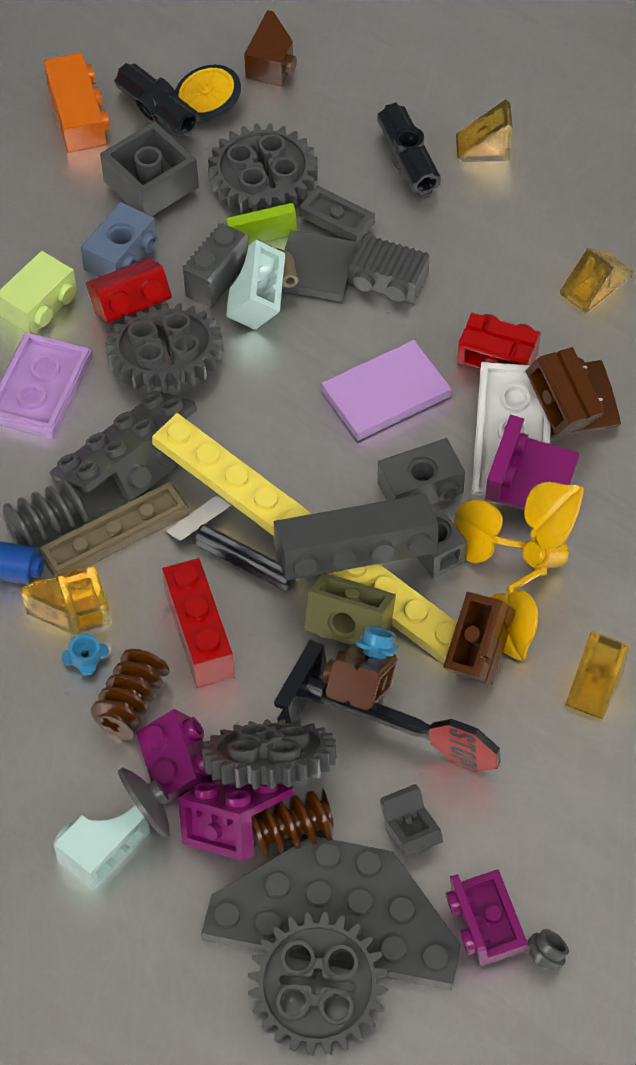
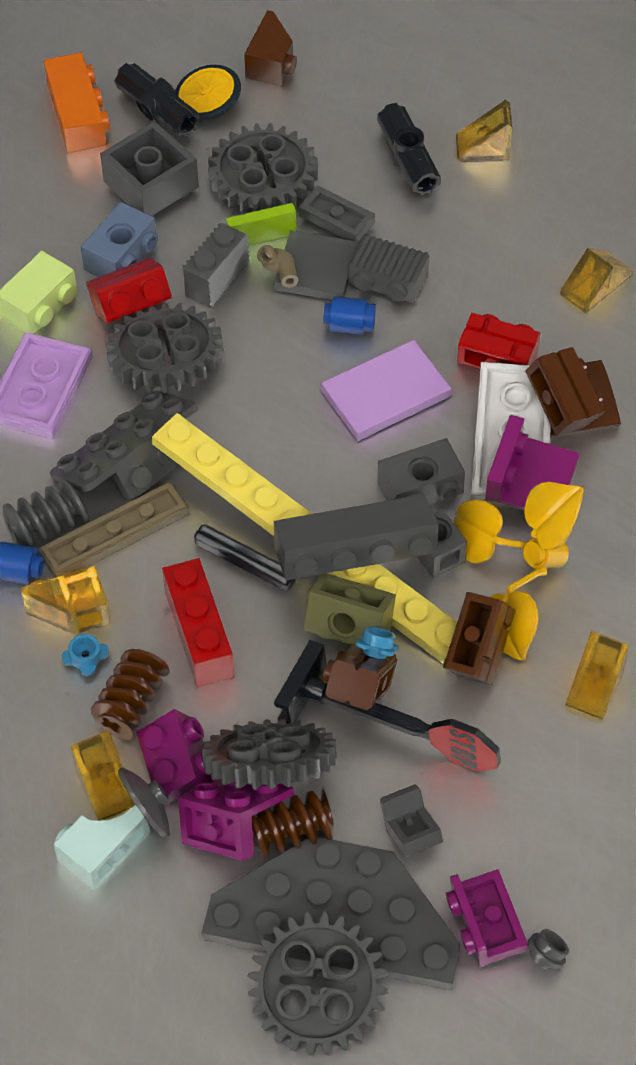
white sticker [166,496,231,541] -> none
light aqua arch [226,240,285,330] -> none
none -> clear yellow slope [70,730,136,821]
none -> blue brick [323,296,376,335]

